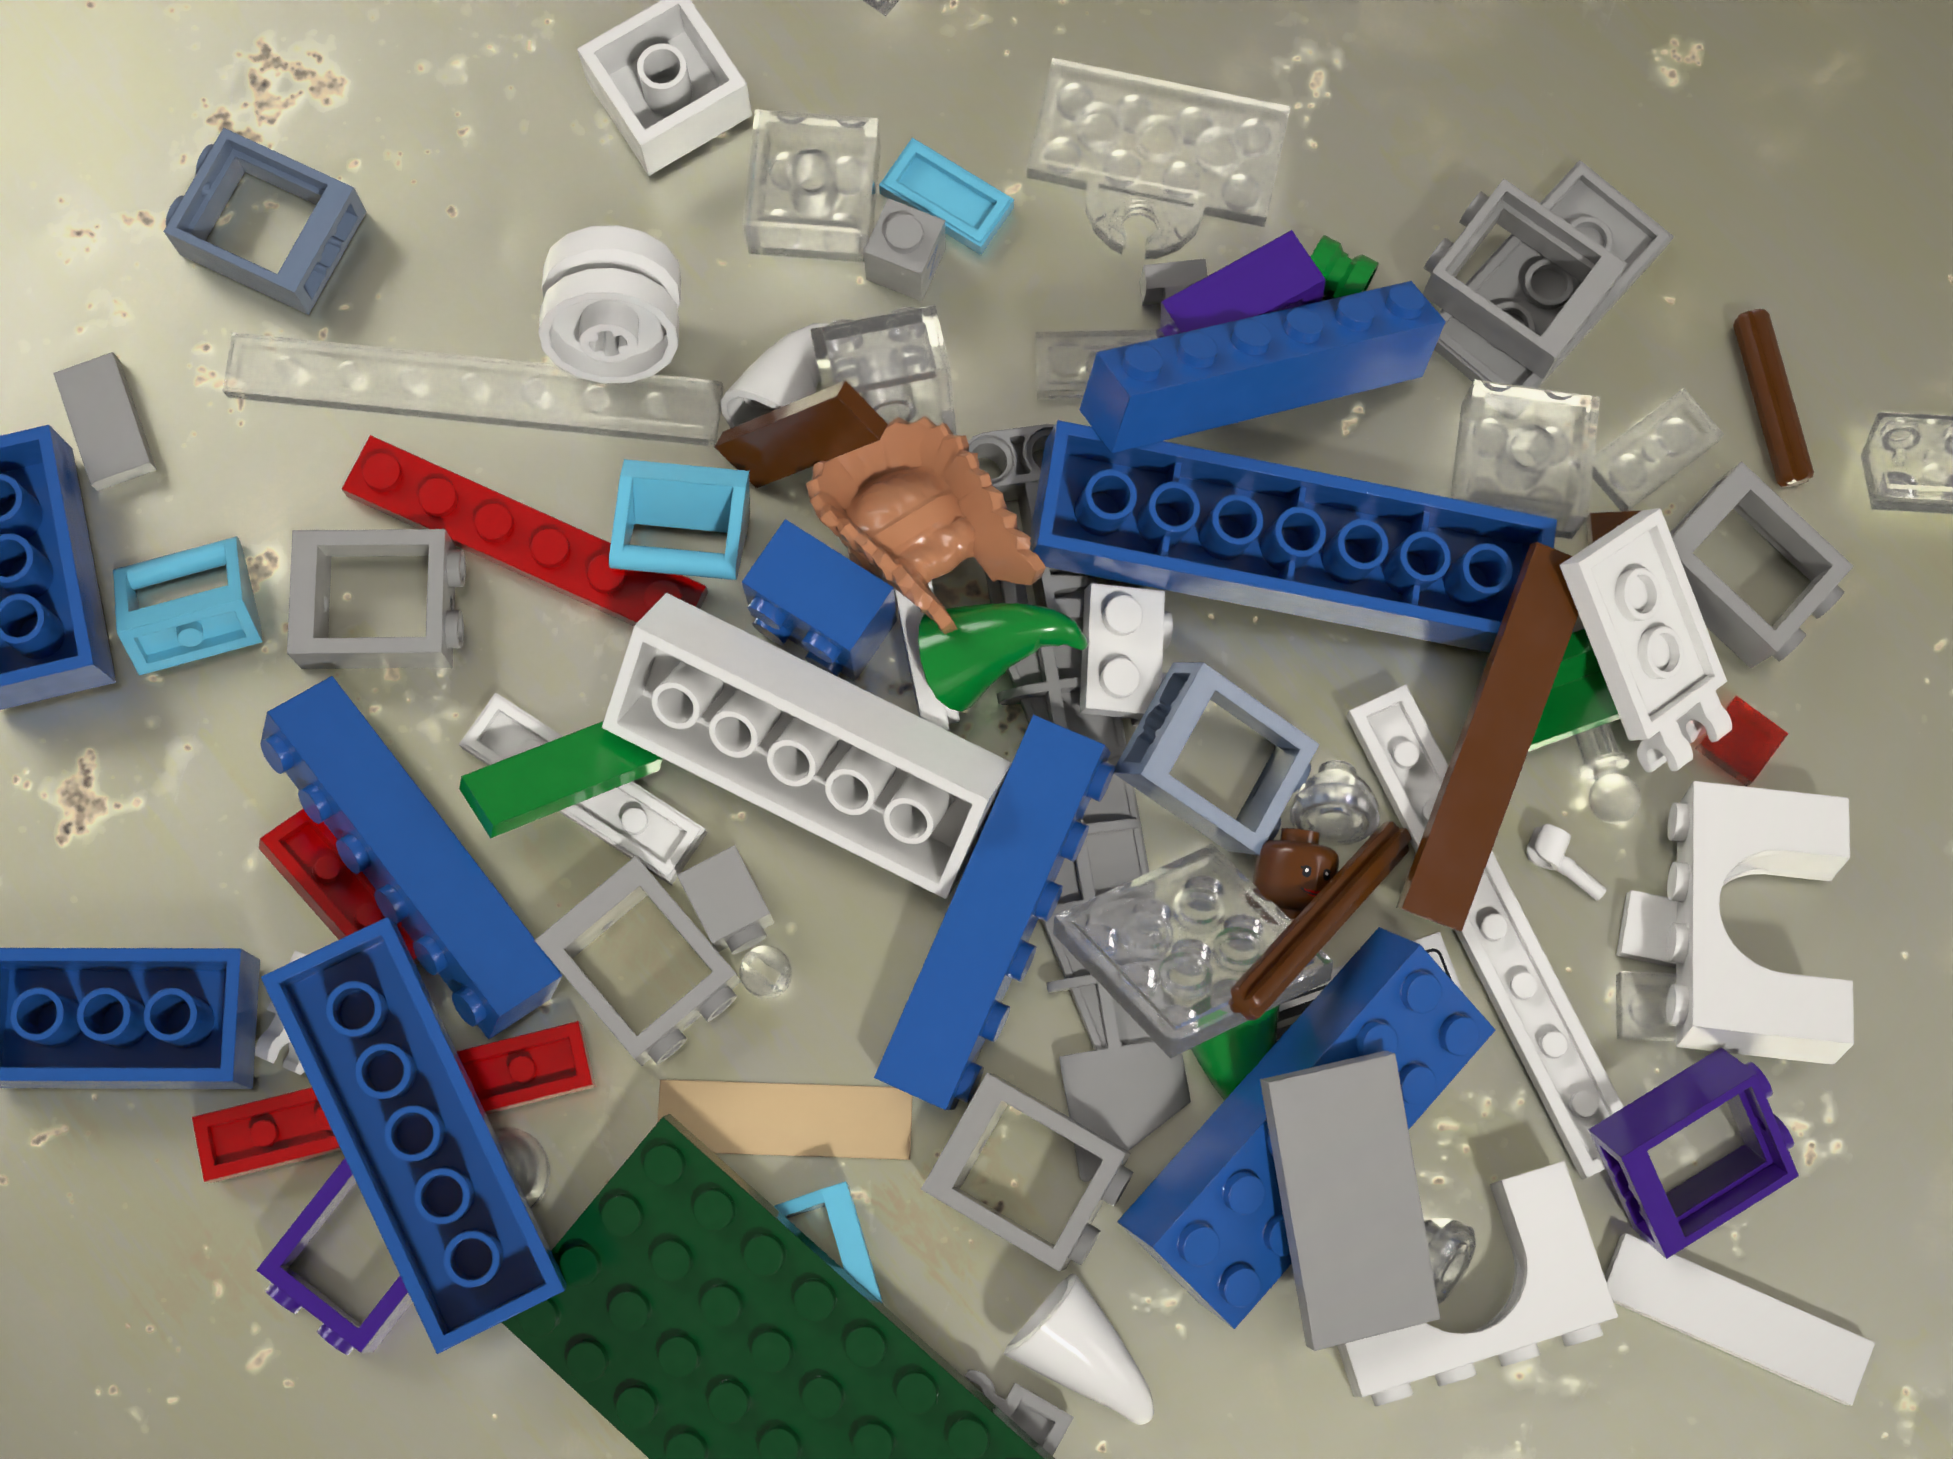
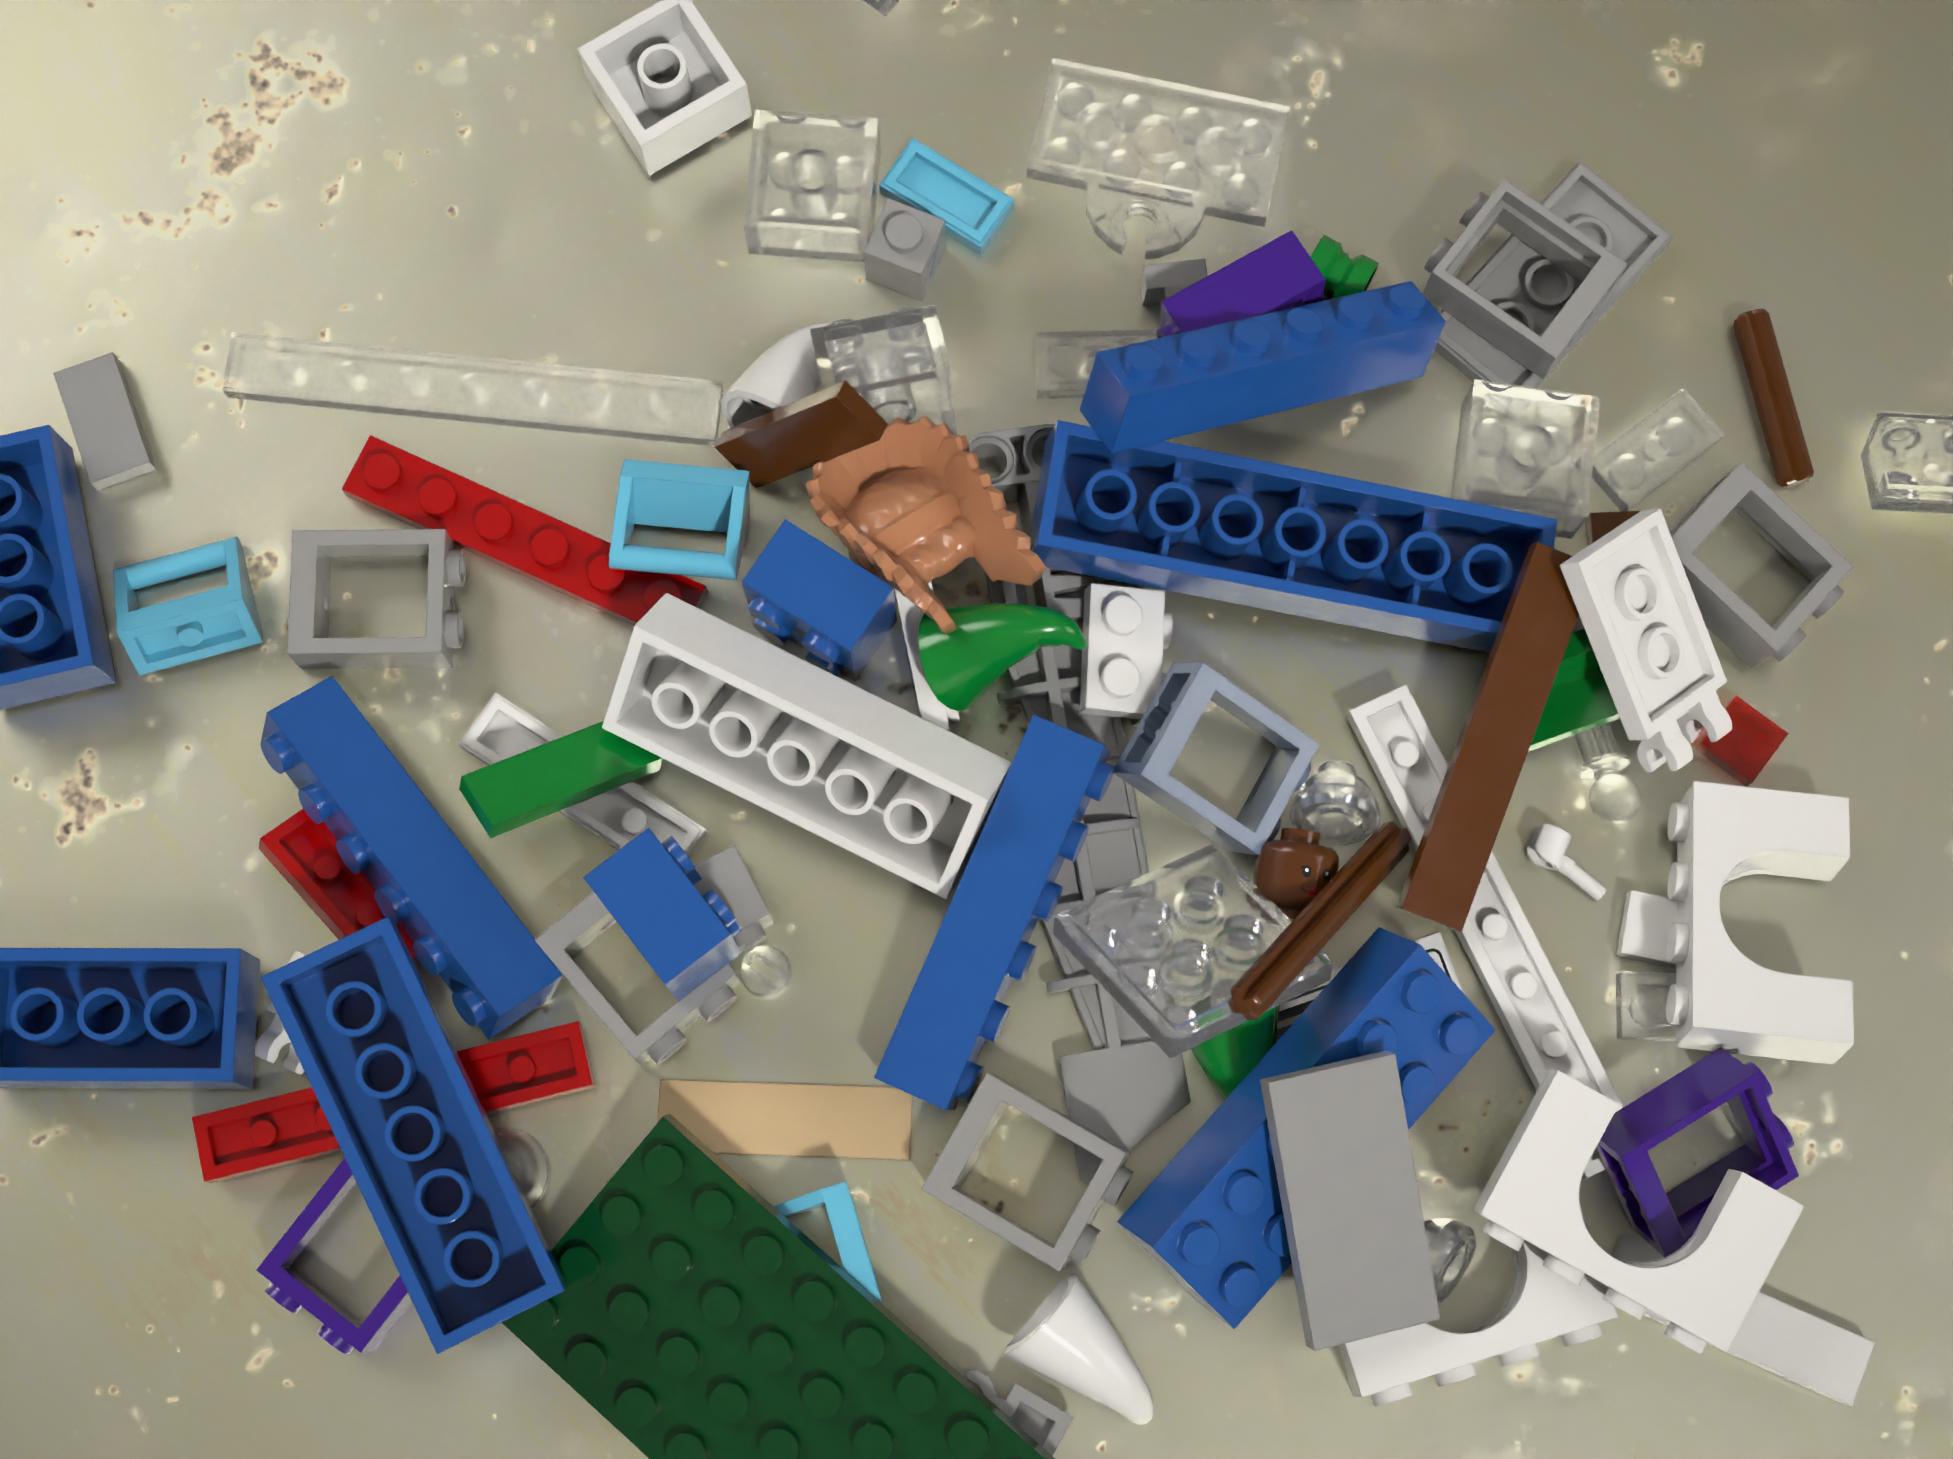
sand blue window [163,128,367,315] -> none
white wheel [538,225,681,384] -> none
none -> blue brick [583,828,742,1002]
none -> white arch [1473,1069,1804,1354]

